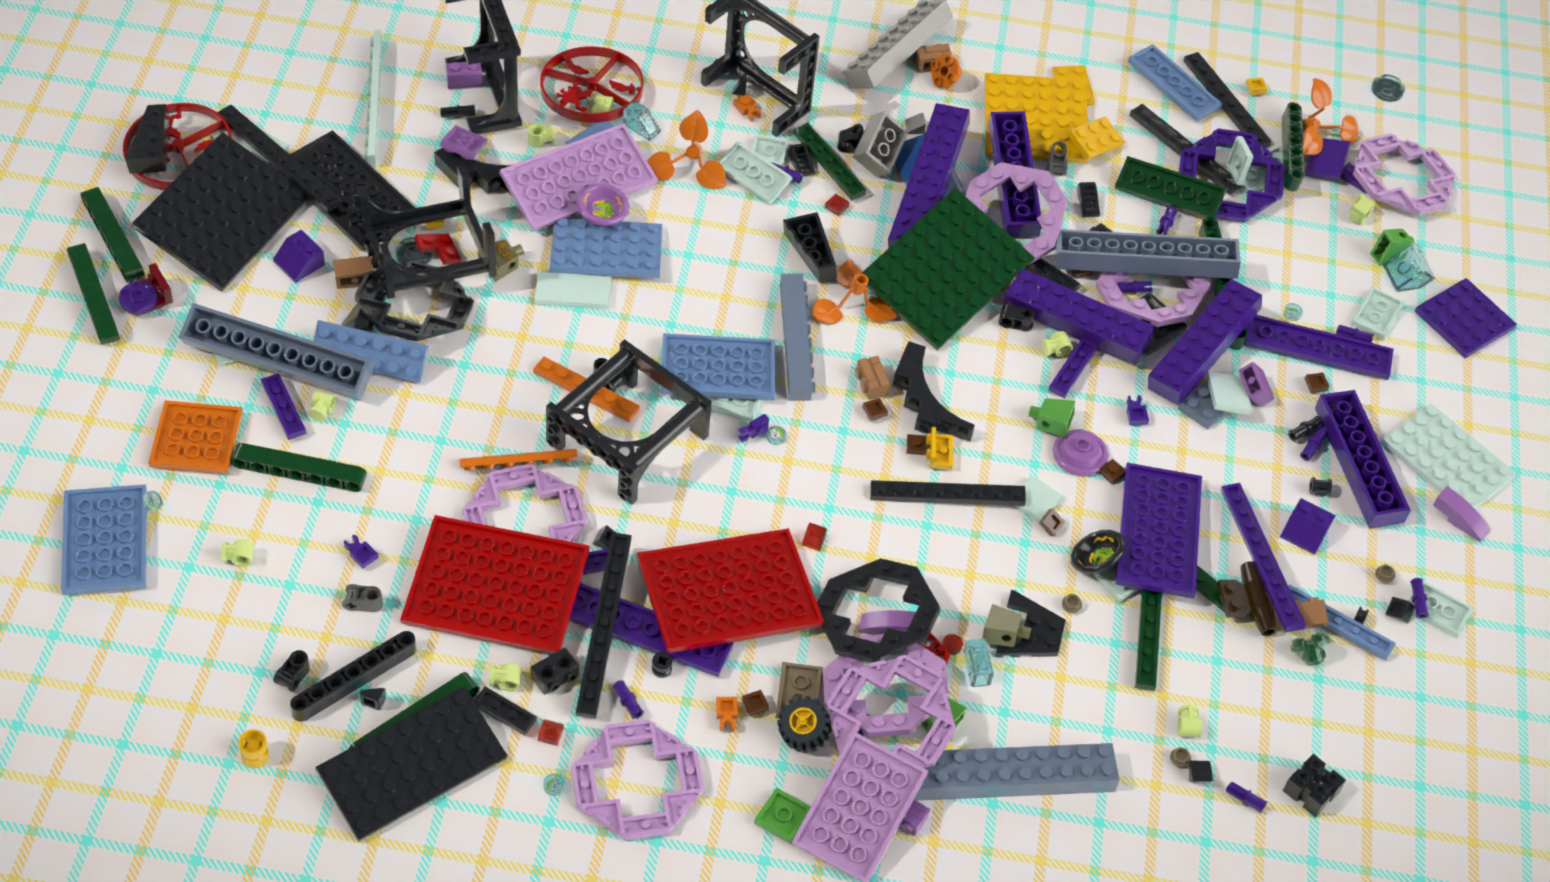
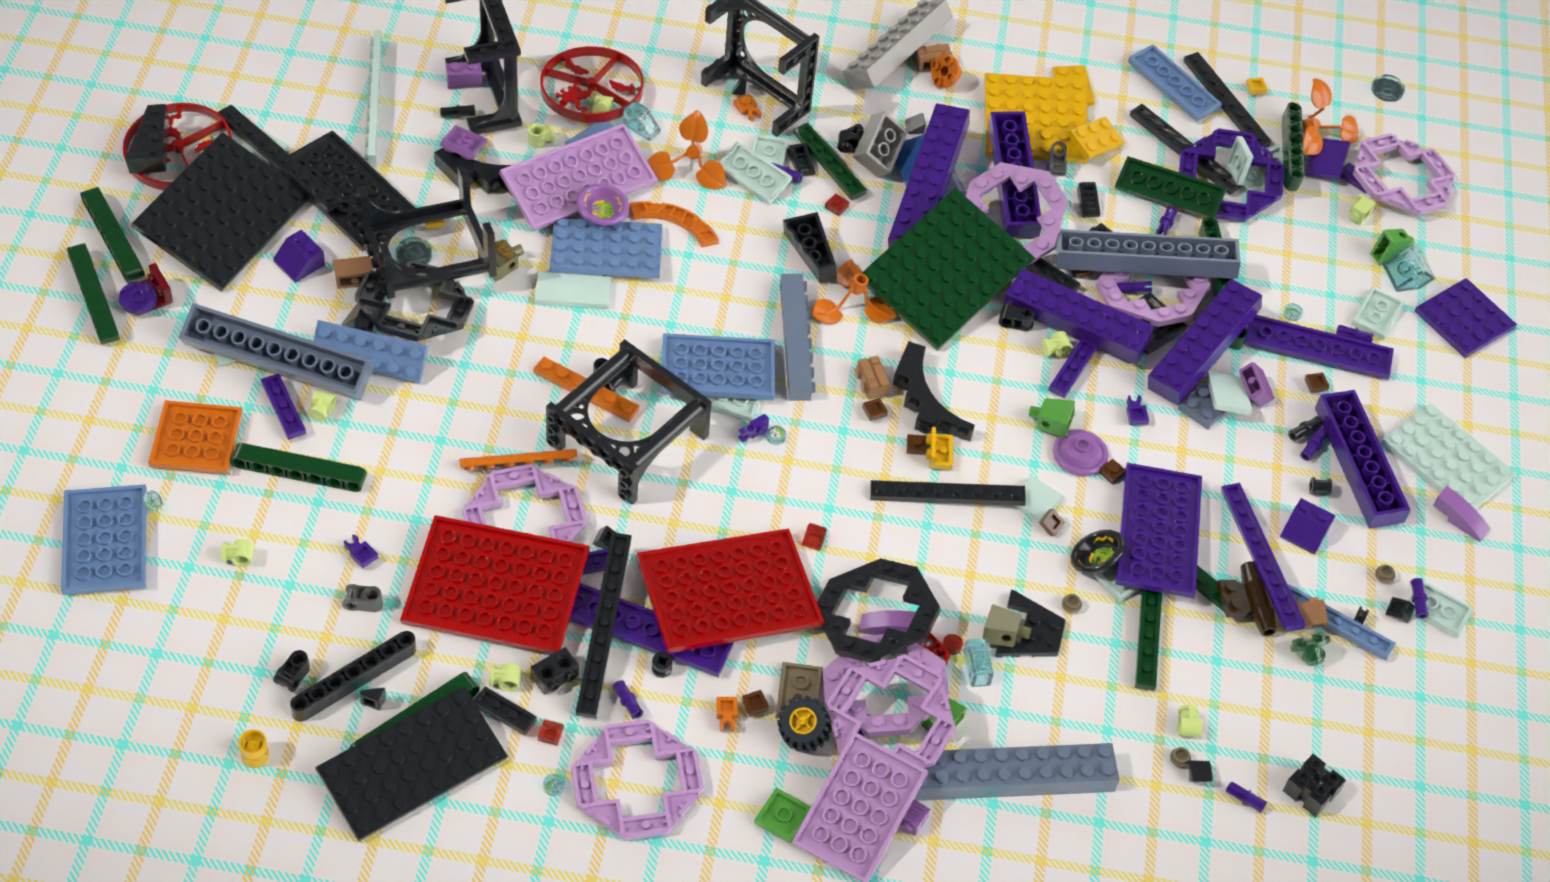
red plate [414,233,462,265] -> none
none -> orange tile [629,201,719,248]

